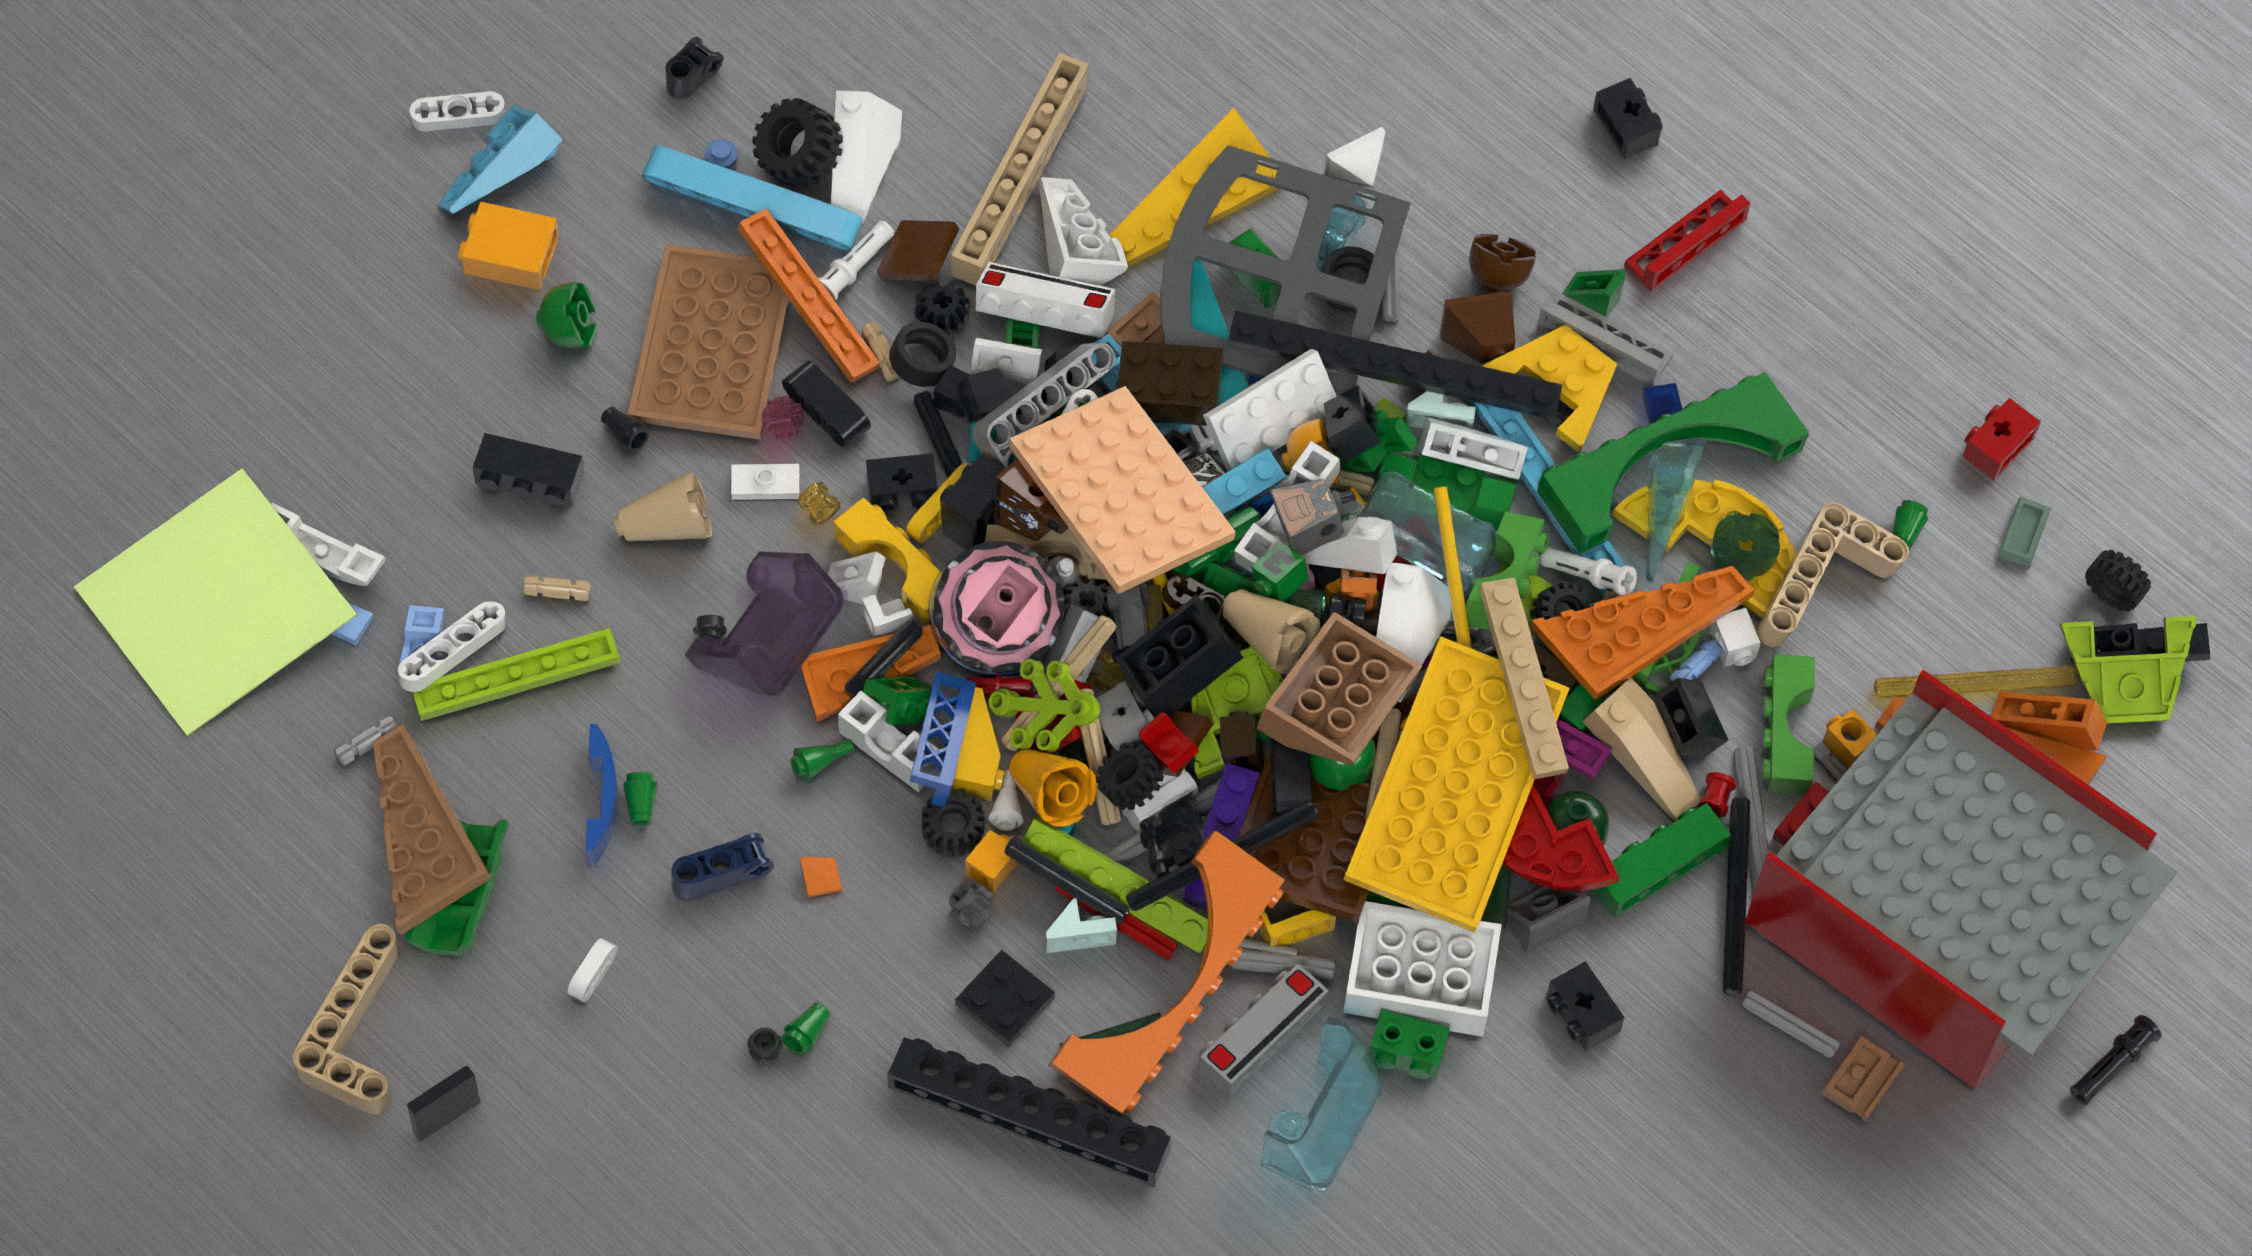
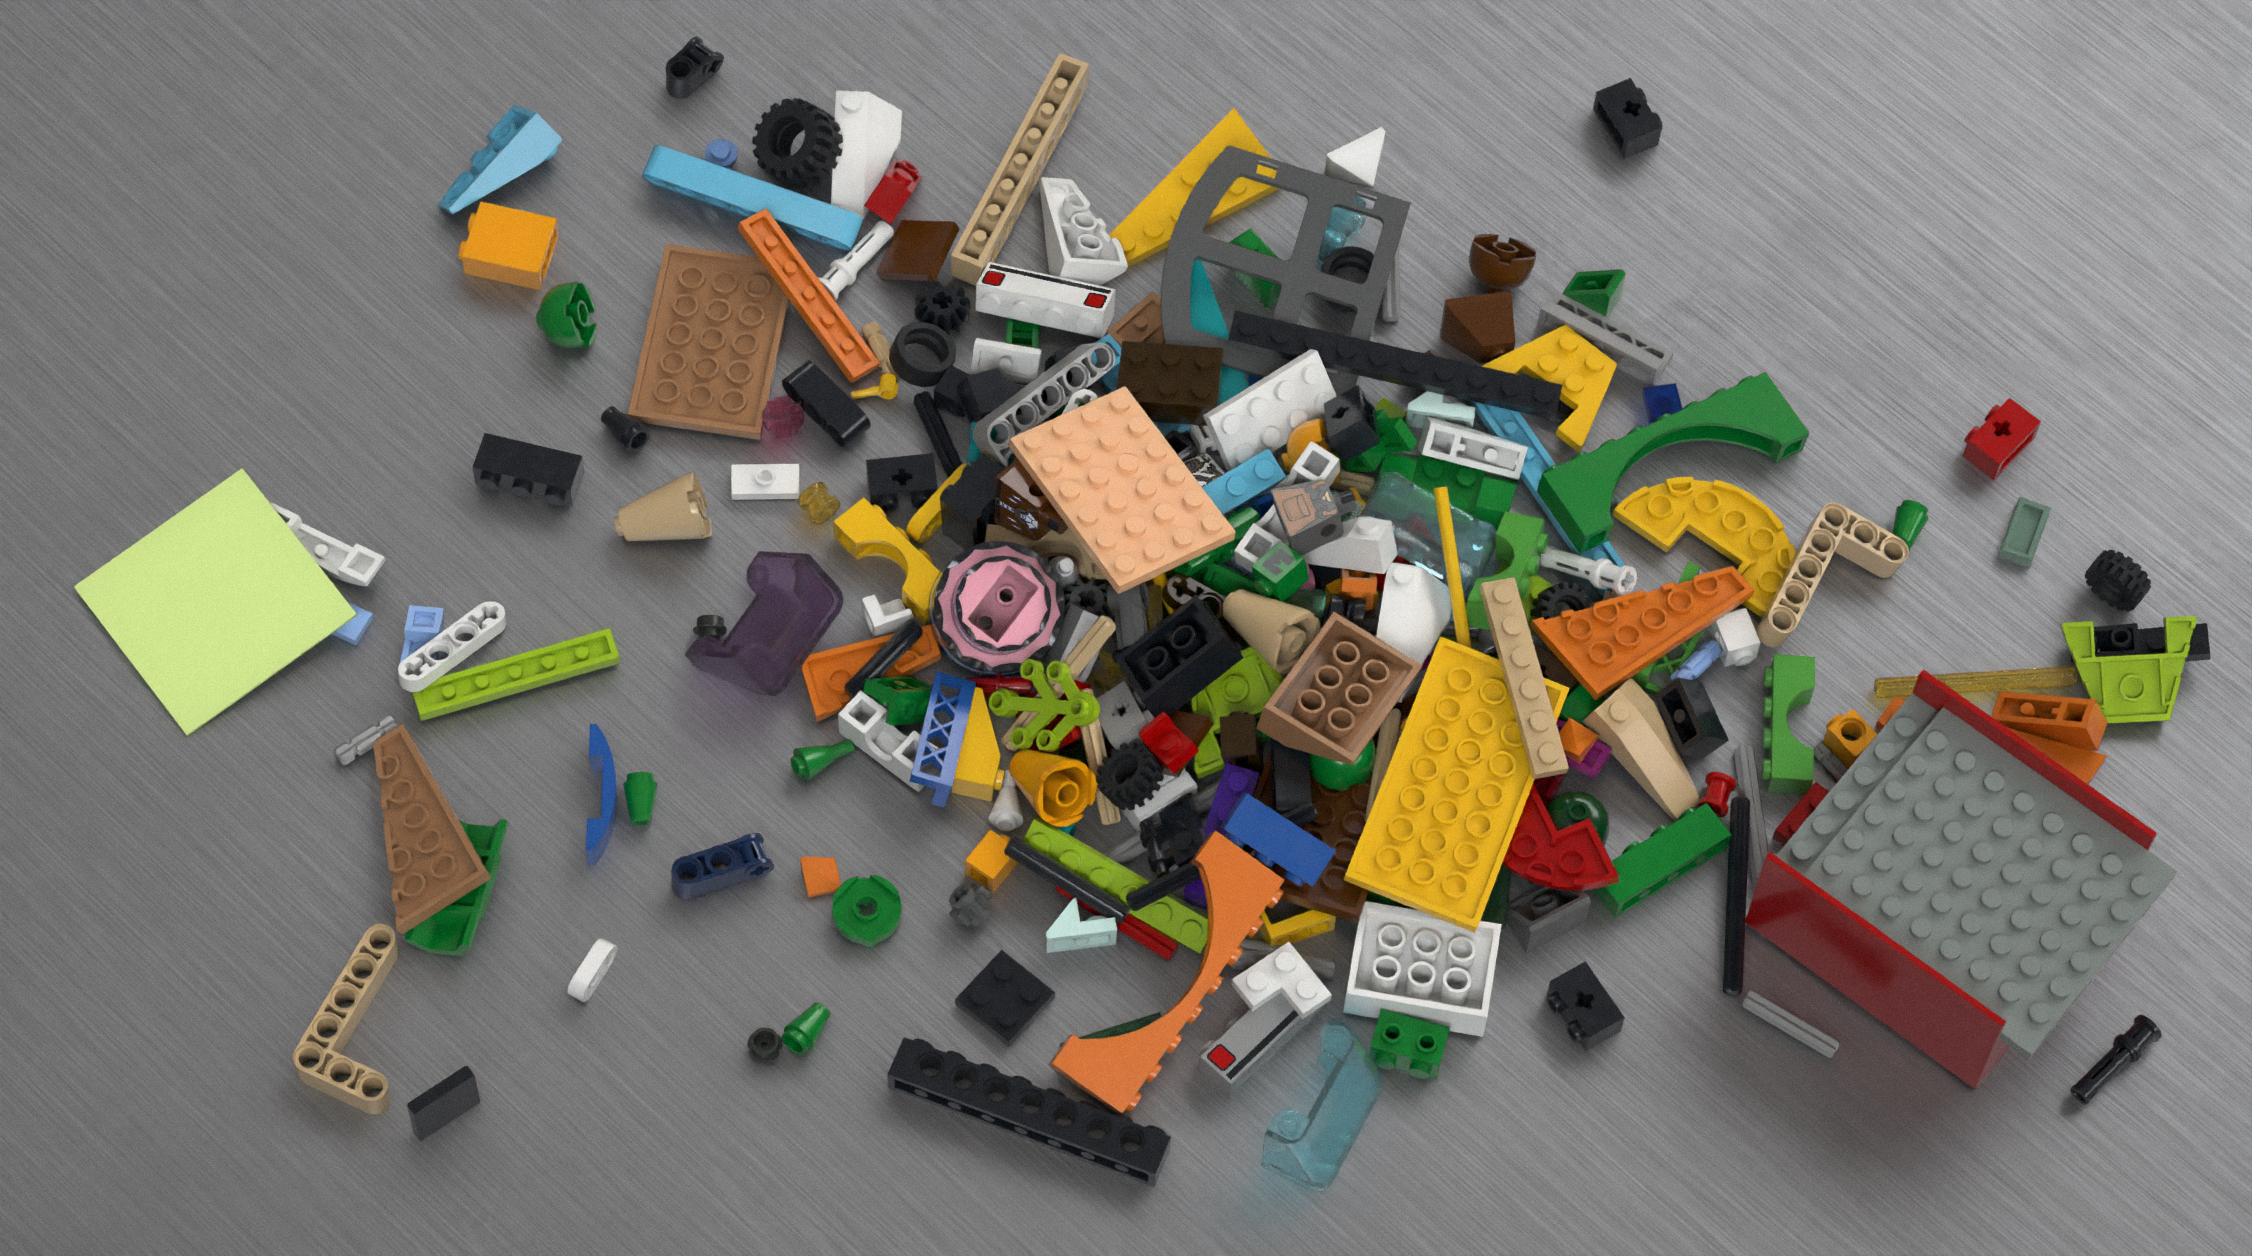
white beam [410,91,506,131] -> none
tan axle [523,575,591,601] -> none
white slope [822,551,886,604] -> none
black tyre [922,788,985,857] -> none
red fence [1624,189,1750,291] -> none
clear light blue wedge [1646,437,1707,582] -> none
clear green plate [1711,513,1780,581] -> none
medium nougat plate [1822,1036,1905,1122] -> none
none -> green plate [832,875,902,947]
none -> yellow hand [851,374,898,400]
none -> red slope [864,158,923,224]
none -> blue brick [1220,791,1336,887]
none -> white plate [1231,942,1332,1019]
none -> orange slope [1559,718,1599,764]

